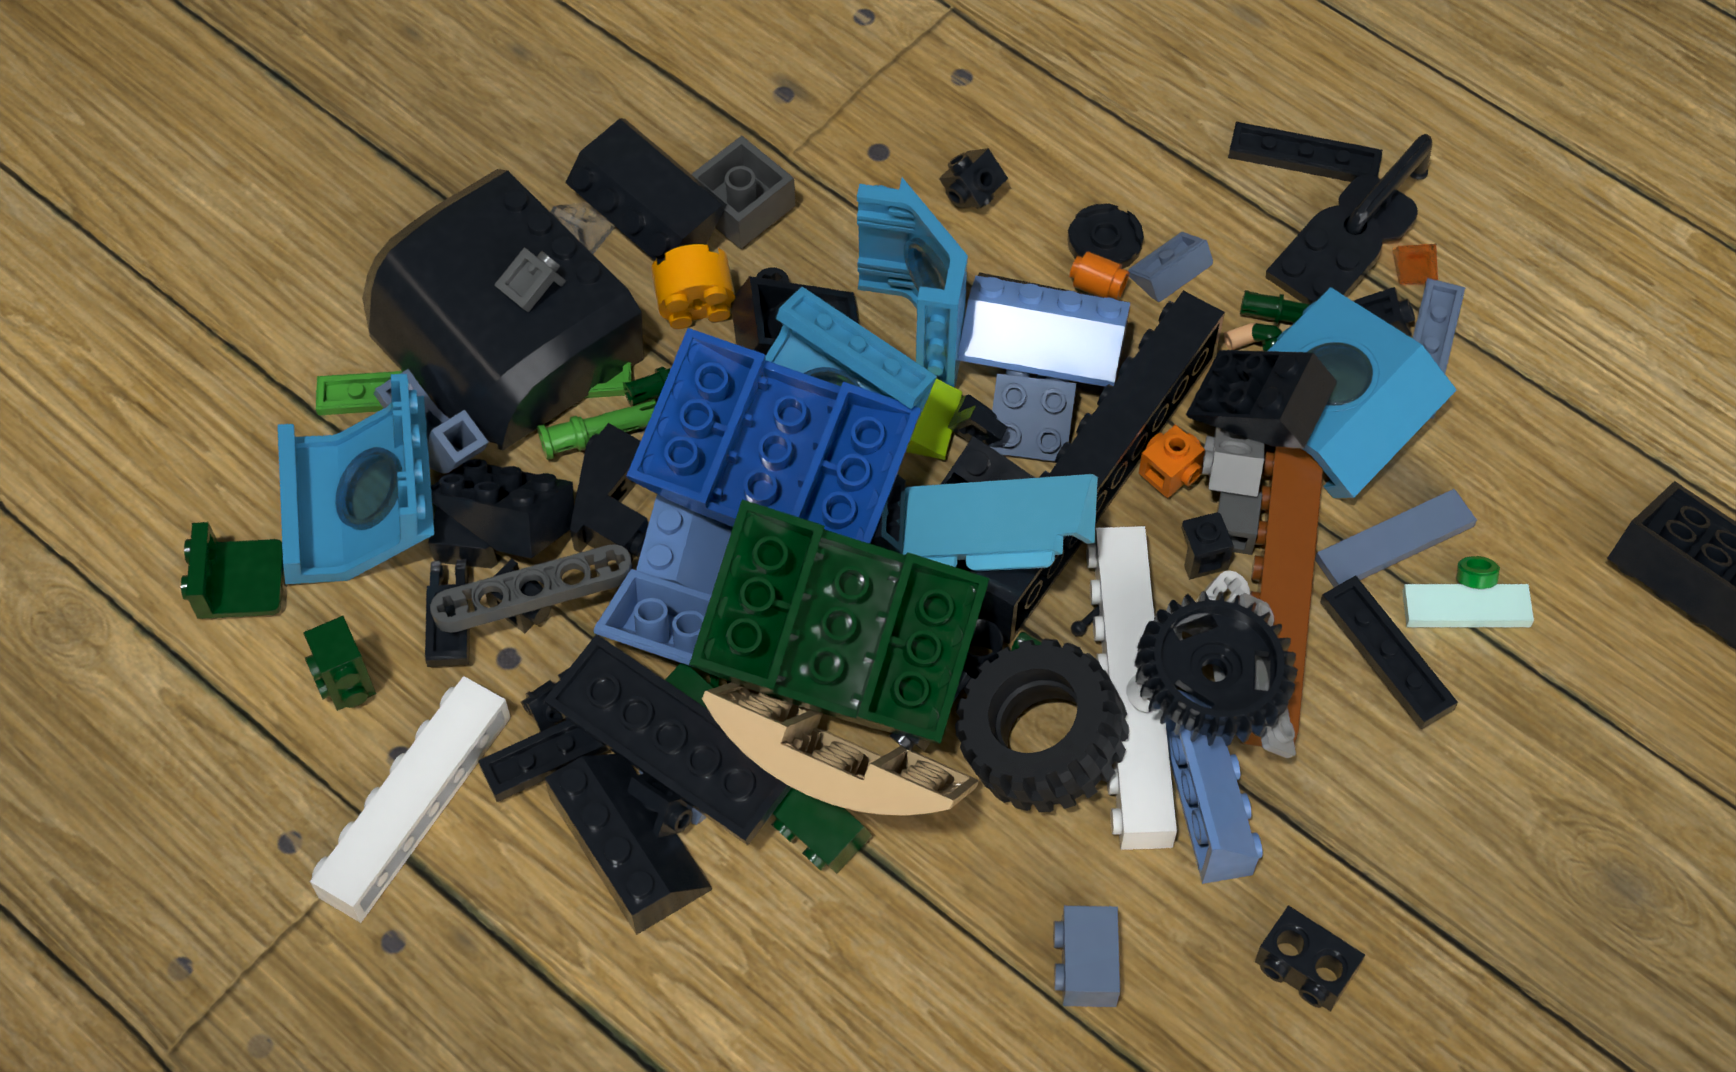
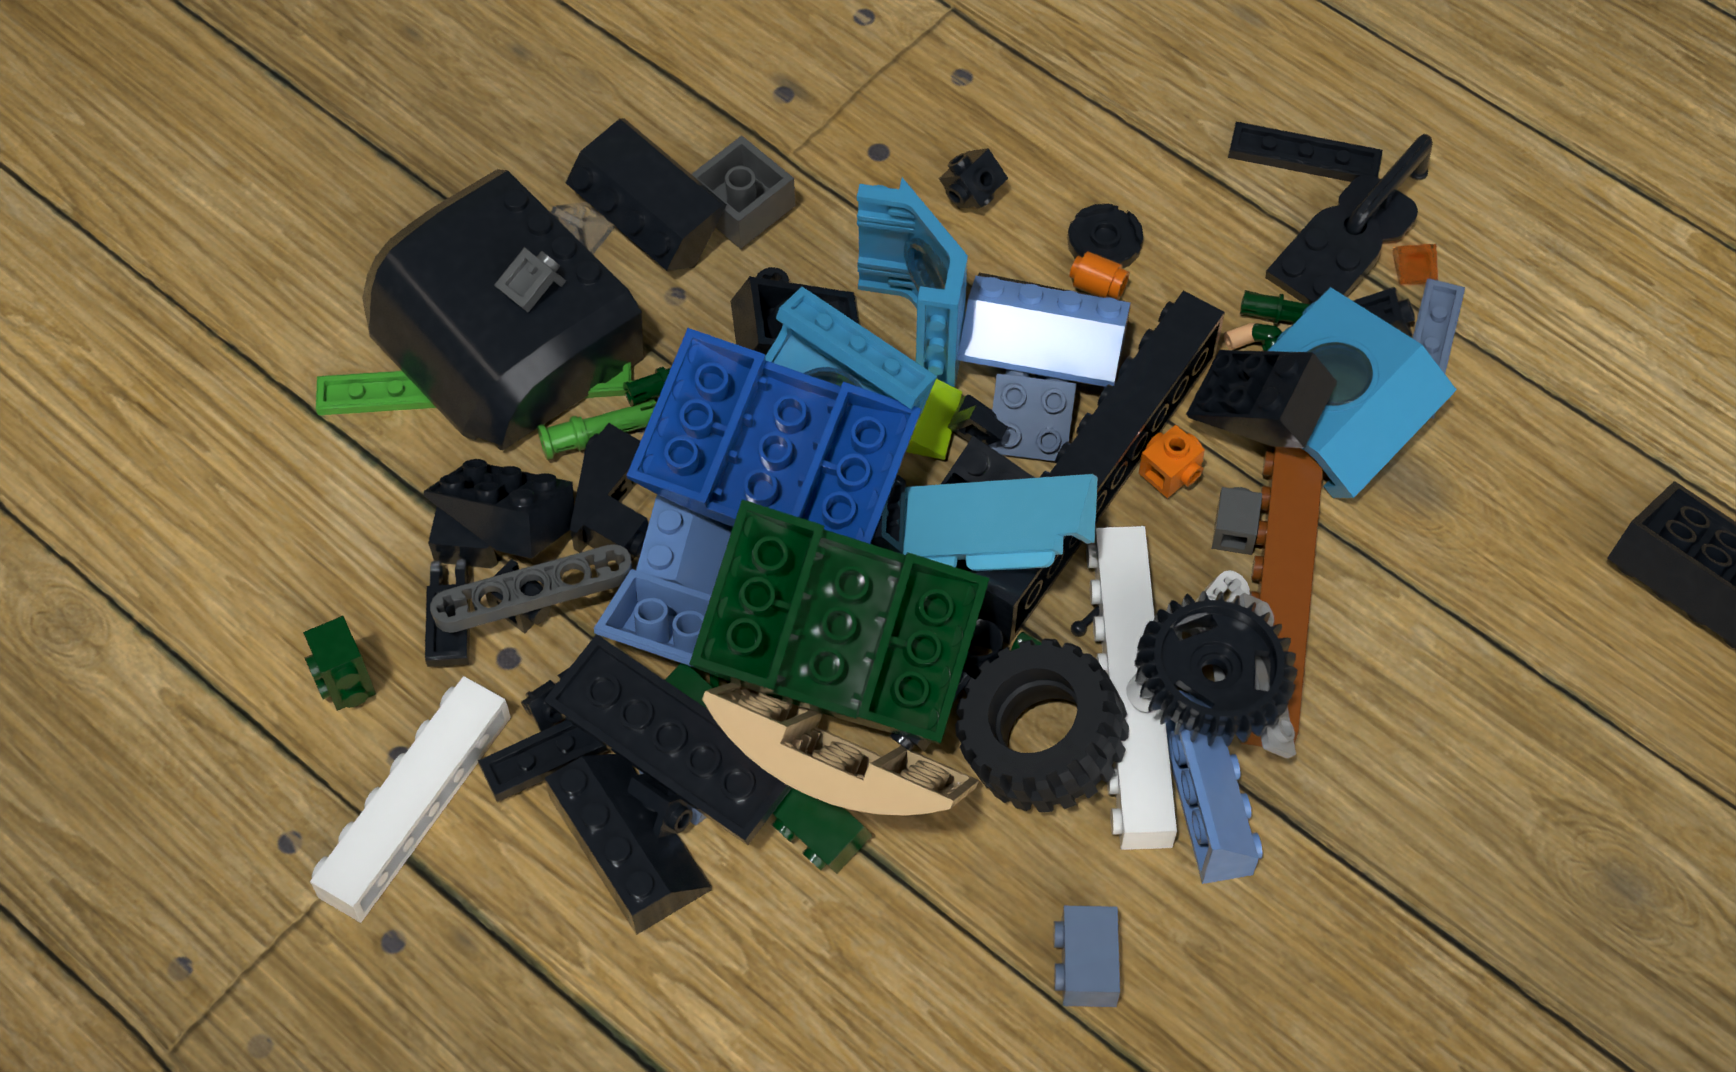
dark green bracket [181,522,284,619] -> none
dark azure panel [277,374,435,584] -> none
sand blue arch [374,369,488,473] -> none
light orange brick [651,244,735,329] -> none
sand blue slope [1127,232,1213,302] -> none
black bracket [1181,512,1234,580] -> none
light grey brick [1202,427,1264,497] -> none
black brick [1254,905,1365,1012] -> none
sand blue tile [1315,489,1477,587] -> none
black plate [1320,575,1458,729] -> none
light aqua tile [1402,584,1534,627] -> none
green tile [1456,556,1500,589] -> none

